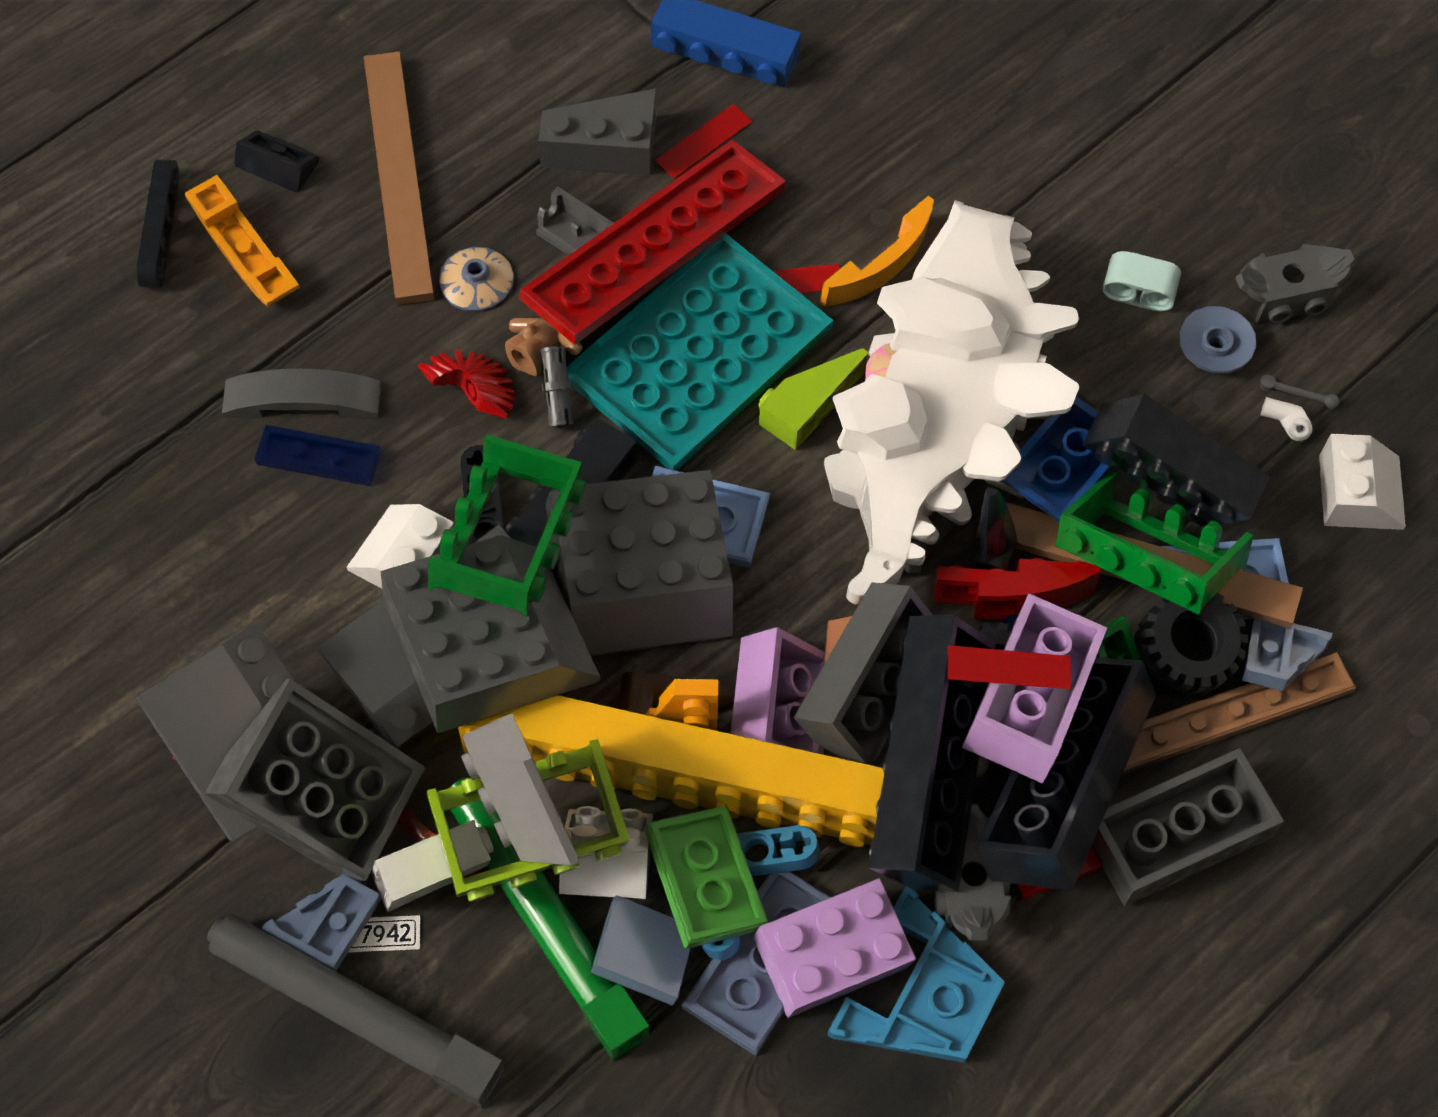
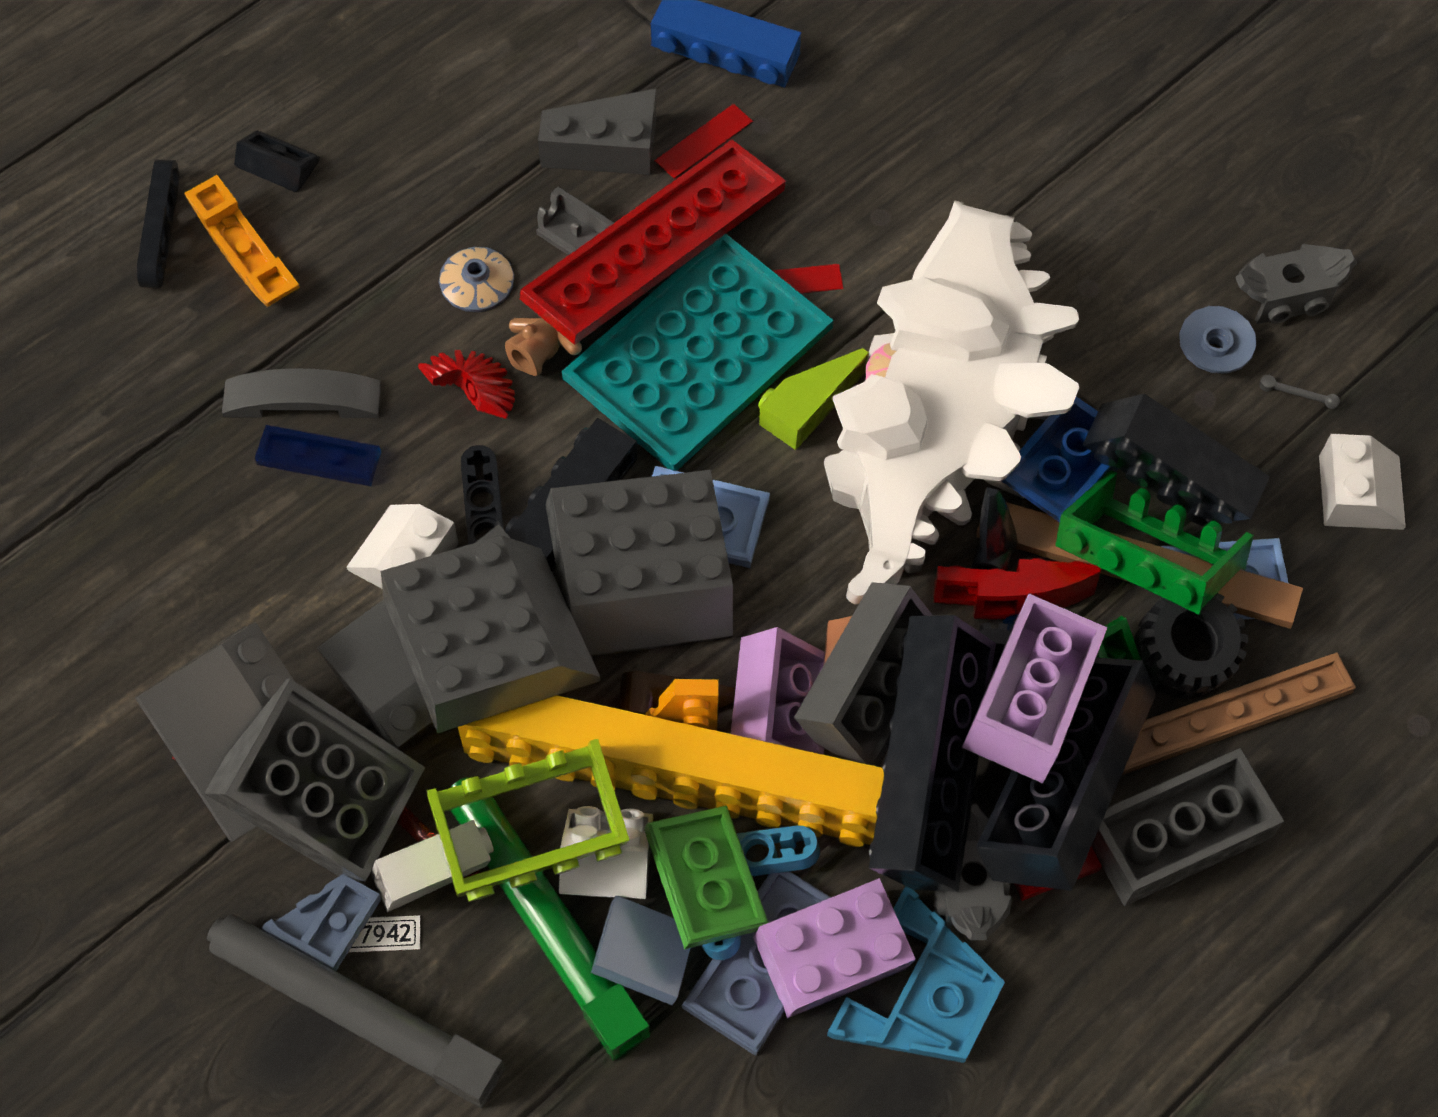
medium nougat tile [364,52,434,305] -> none
green window [428,434,586,617] -> none
light grey slope [461,713,580,866] -> none
dark grey pin [541,346,574,427] -> none
light orange slope [820,196,934,307] -> none
red sticker [948,645,1071,690] -> none
light aqua beam [1103,251,1181,311] -> none
sand blue wing [1242,618,1333,691] -> none
white arm [1261,397,1312,441] -> none

